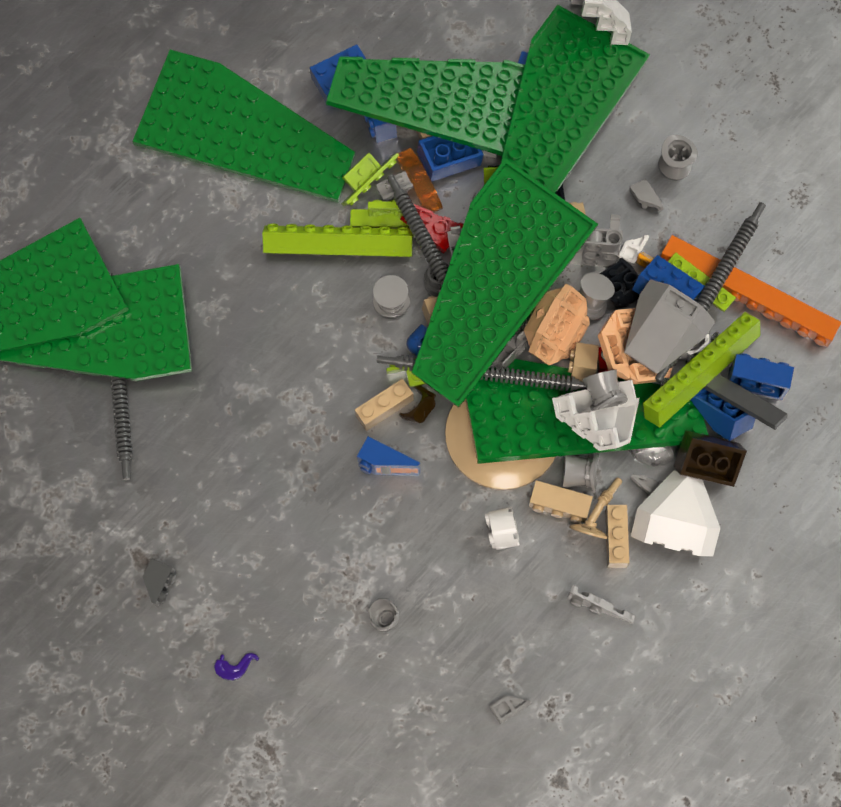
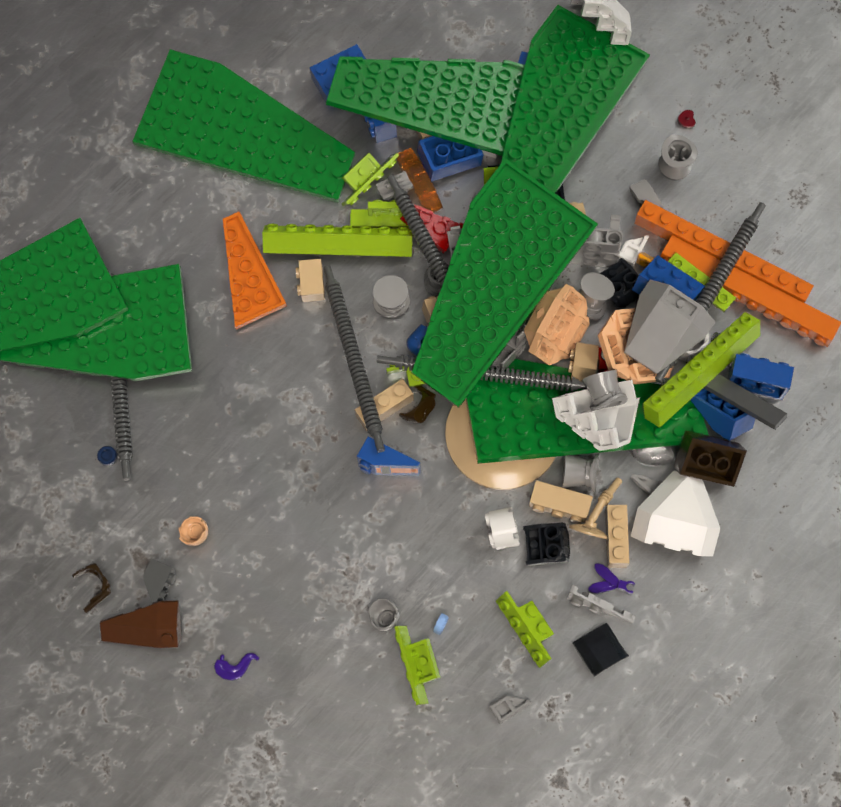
none -> dark brown helmet [72,563,111,613]
none -> dark blue tile [97,446,117,466]
none -> reddish brown wedge [100,600,182,648]
none -> light nougat hair [178,516,209,546]
none -> orange wing [223,212,287,330]
none -> tan brick [296,259,325,302]
none -> dark grey hose [324,265,385,453]
none -> lime bracket [394,626,440,705]
none -> light blue tile [433,613,449,635]
none -> lime bracket [496,591,554,668]
none -> black slope [523,522,571,566]
none -> black slope [572,623,629,677]
none -> dark purple piece [588,563,635,594]
none -> orange brick [634,200,814,303]
none -> dark red piece [678,110,696,129]

